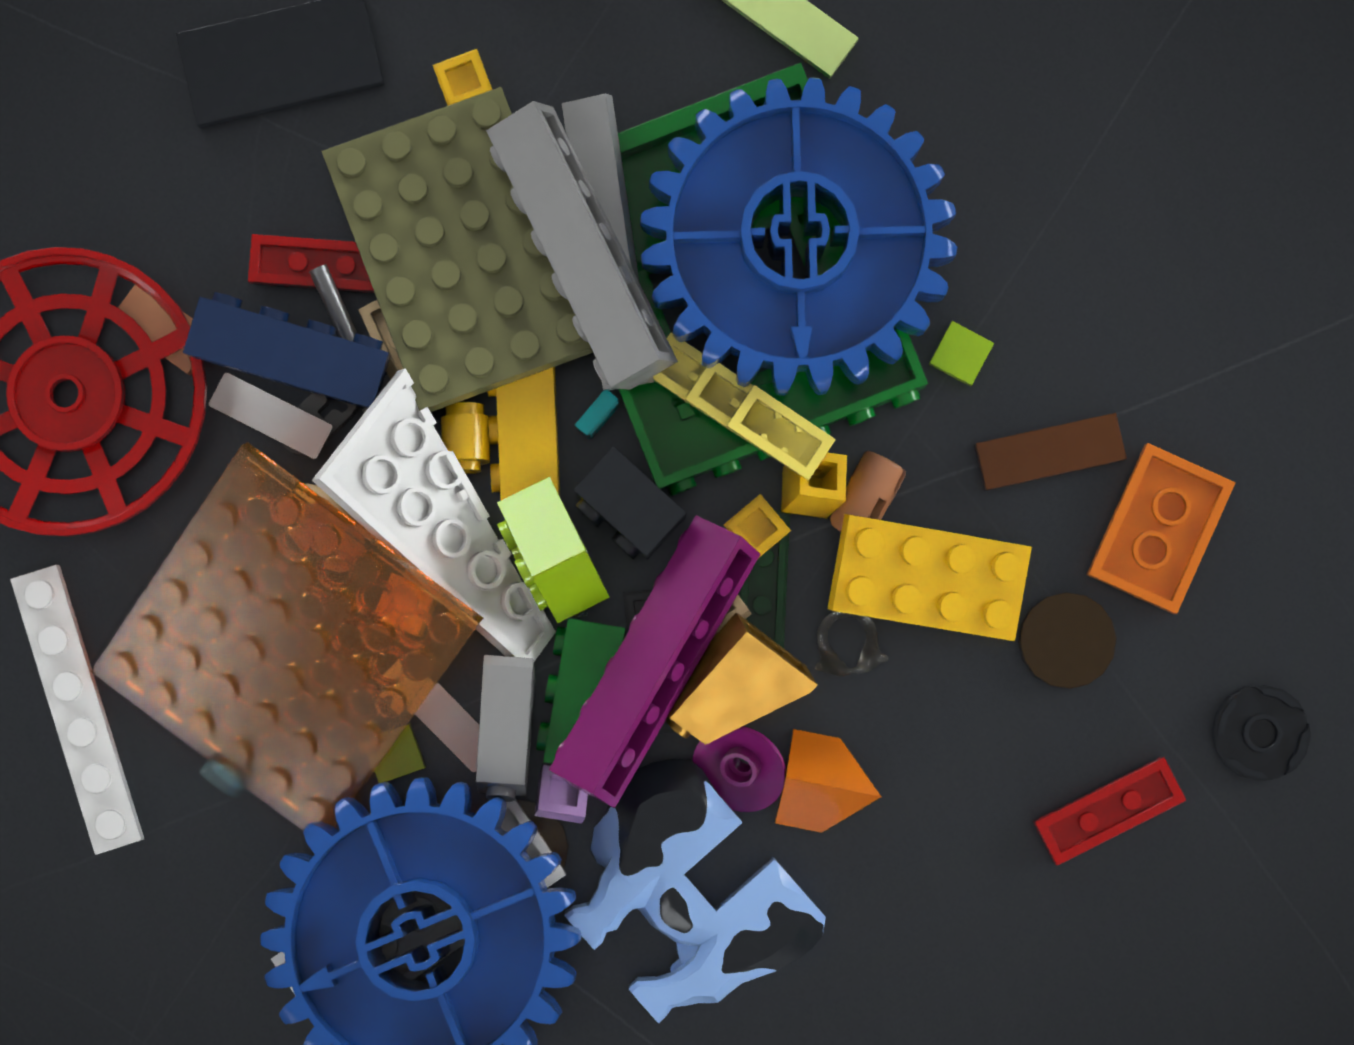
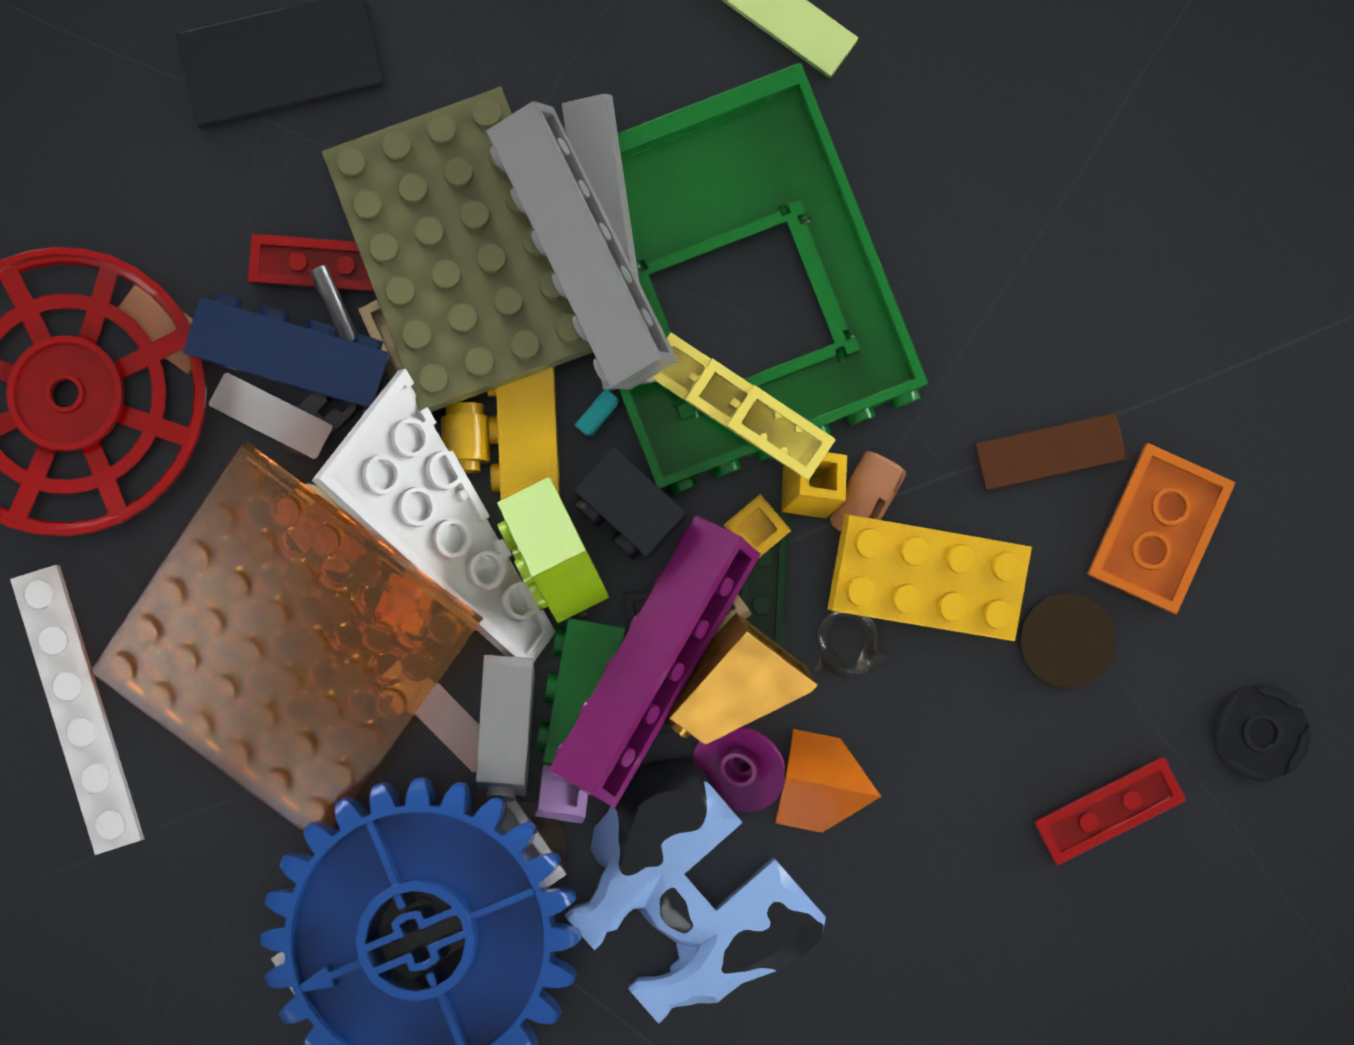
clear light blue tile [199,757,248,800] -> none
lime tile [363,722,426,783] -> none
yellow tile [432,49,492,106] -> none
blue gear [640,78,957,396] -> none
lime tile [928,321,994,387] -> none

